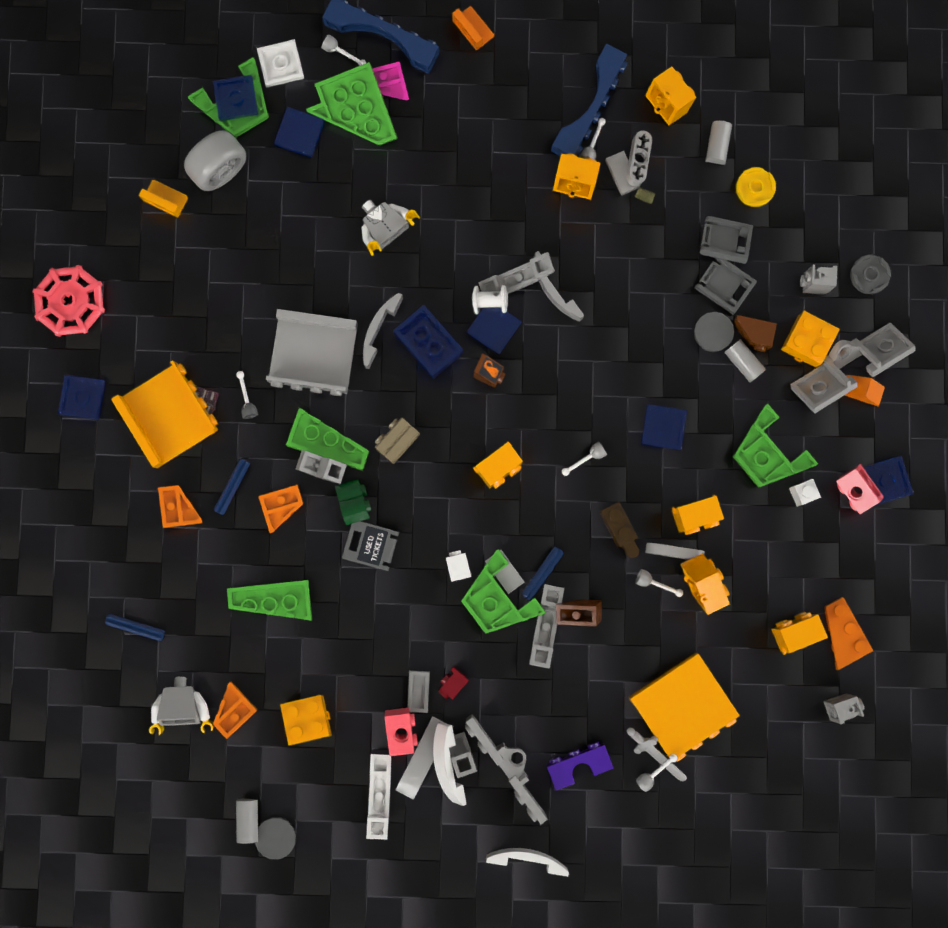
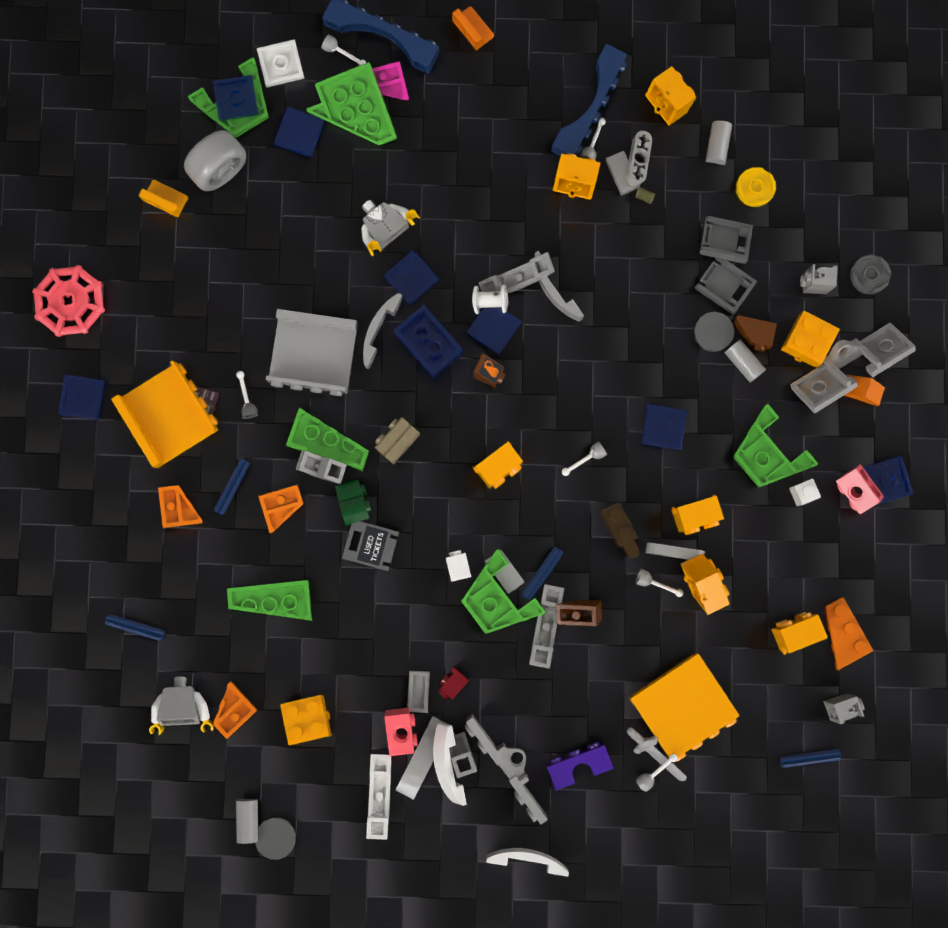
none -> clear blue tile [384,250,439,306]
none -> dark blue axle [780,749,841,768]

